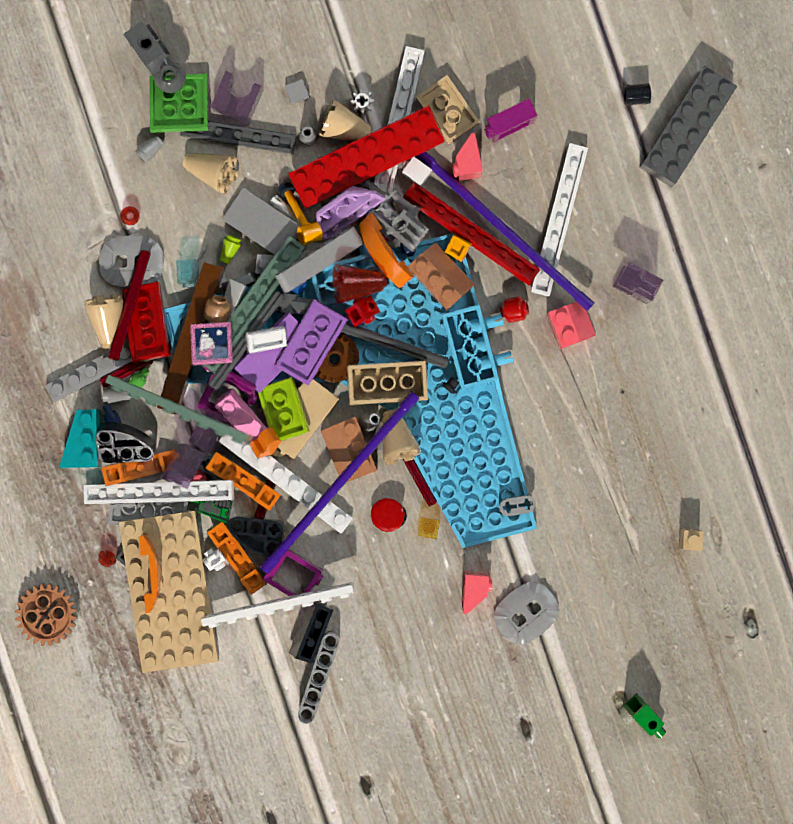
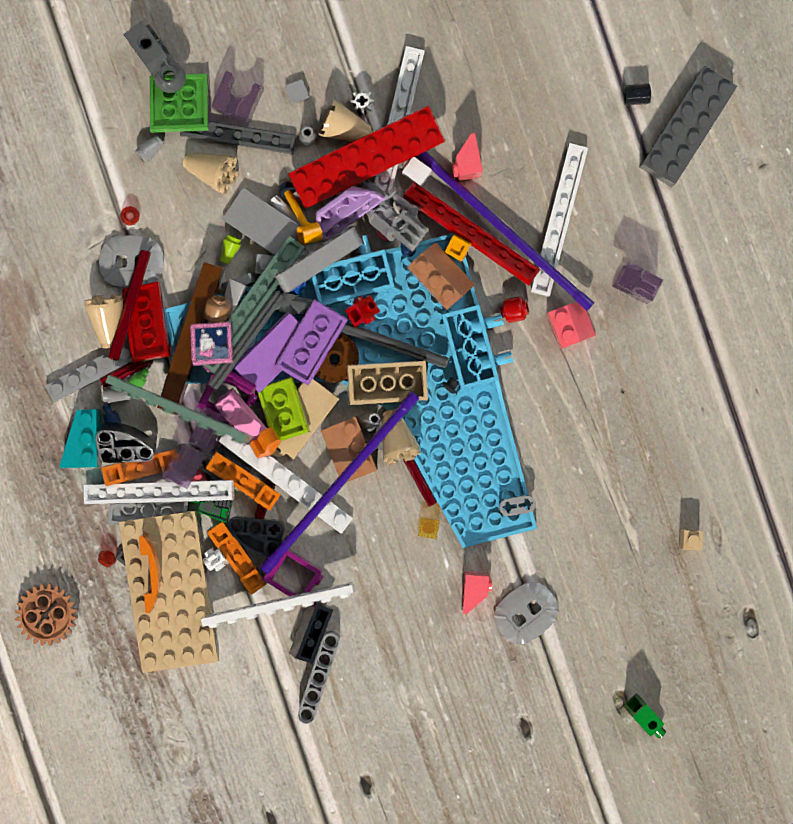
clear light blue brick [176,259,199,288] -> none
white tile [246,326,287,353] -> none
clear red cone [332,264,387,304] -> none
orange slope [359,213,414,288] -> none
red piece [371,498,407,532] -> none
tan plate [416,75,480,145] -> none
magenta window [484,98,538,143] -> none

